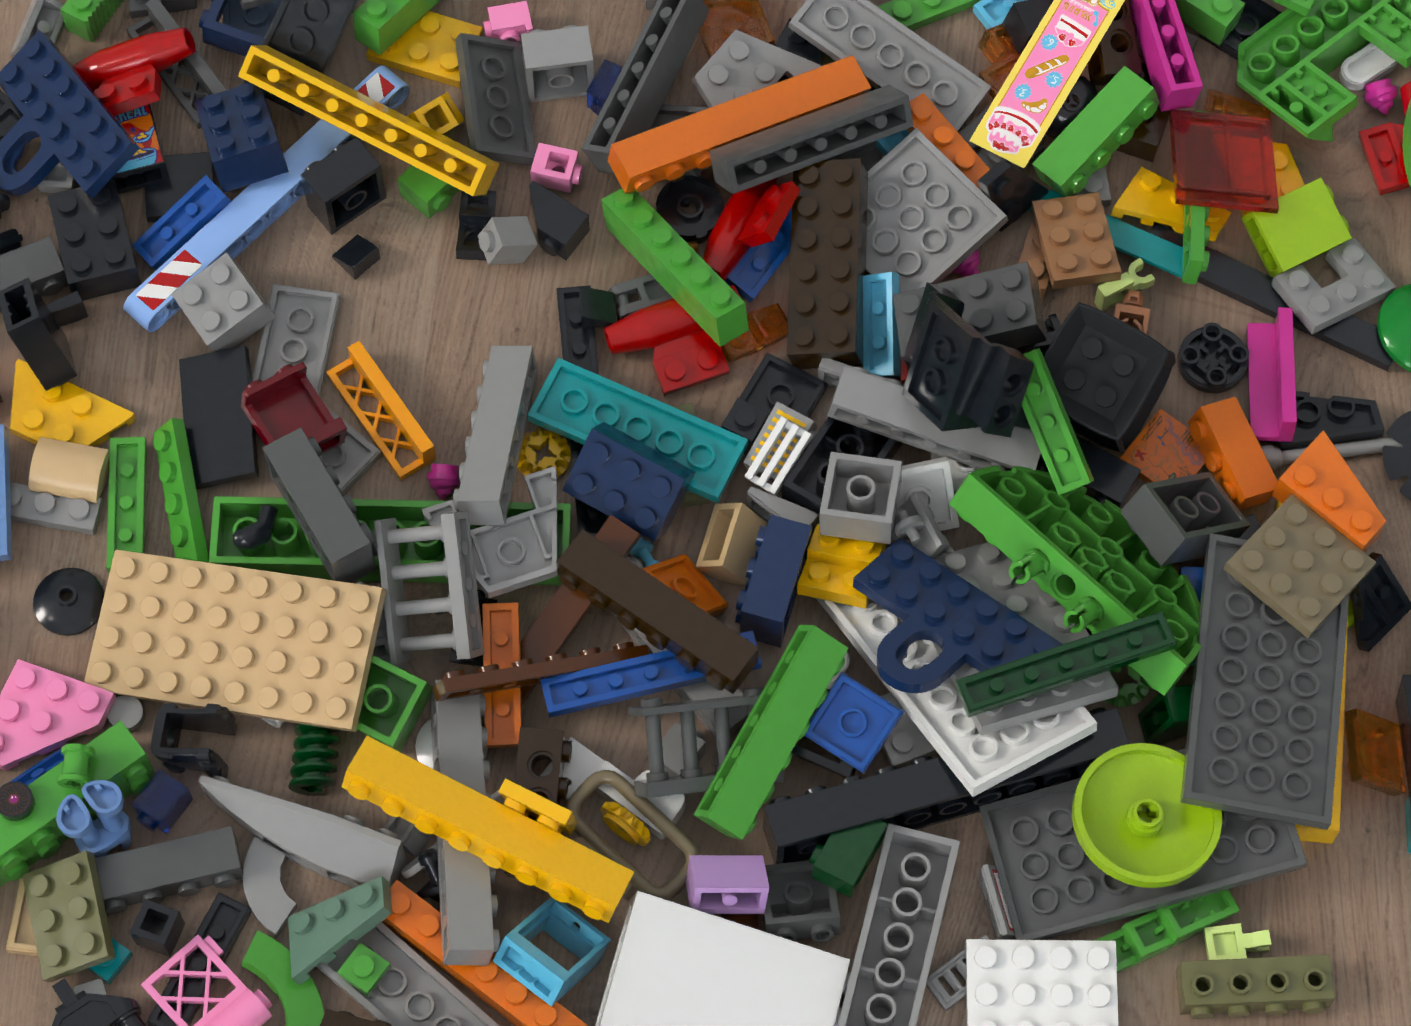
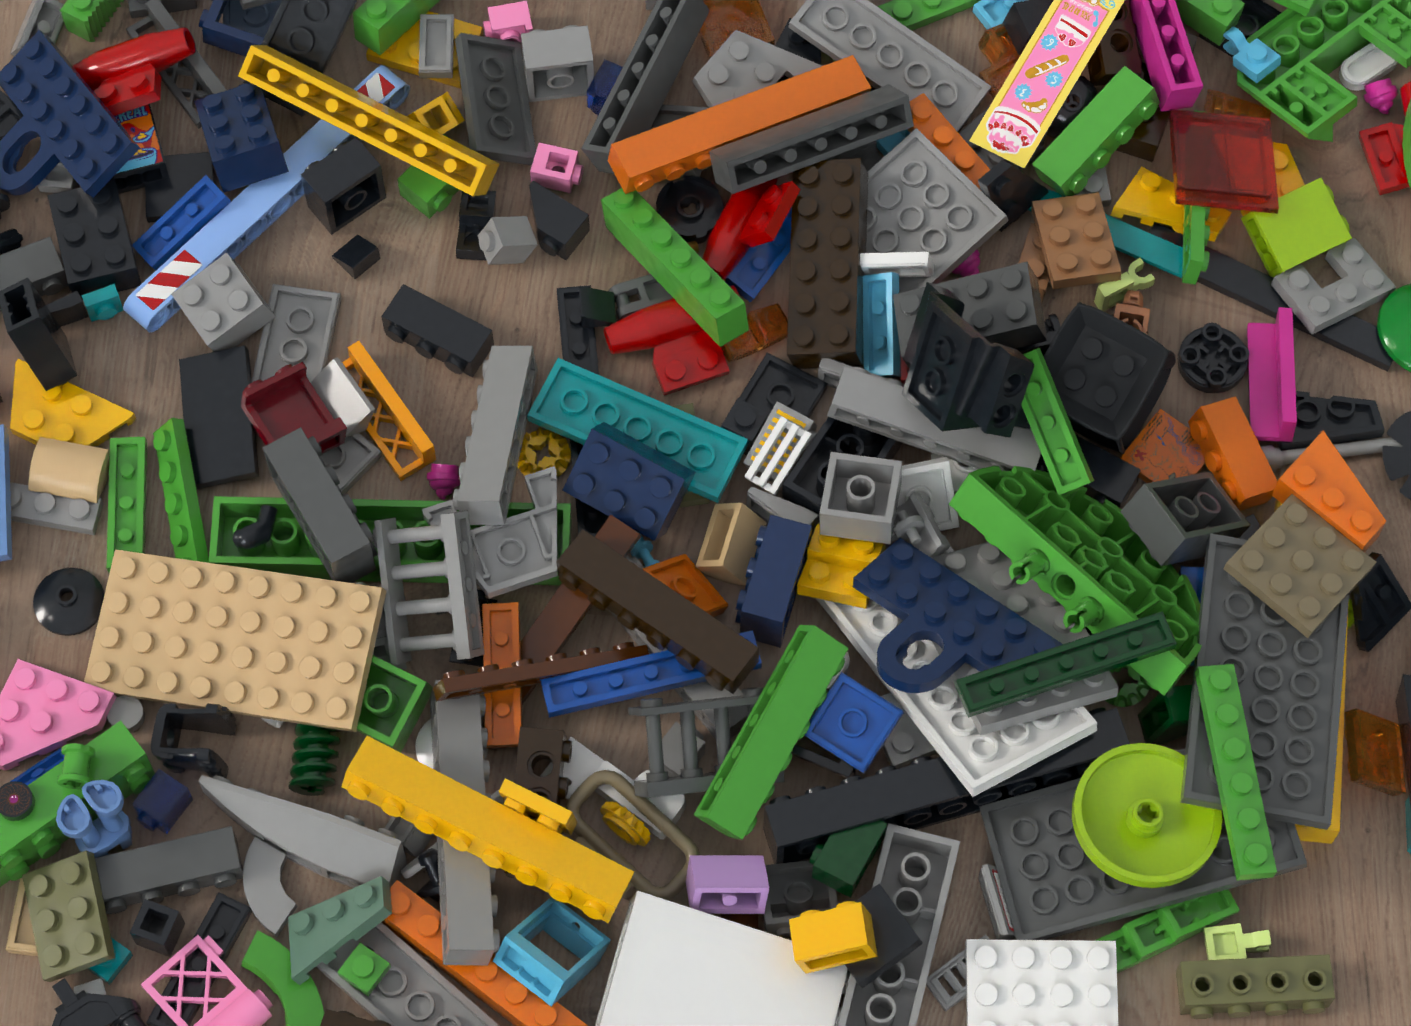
none -> teal plate [81,284,124,322]
none -> slope [311,357,375,437]
none -> black brick [381,284,494,377]
none -> light grey tile [418,14,454,78]
none -> yellow brick [789,901,878,974]
none -> black tile [845,884,923,988]
none -> white tile [860,252,934,277]
none -> bright green plate [1195,664,1277,880]
none -> medium azure plate [1223,26,1281,83]

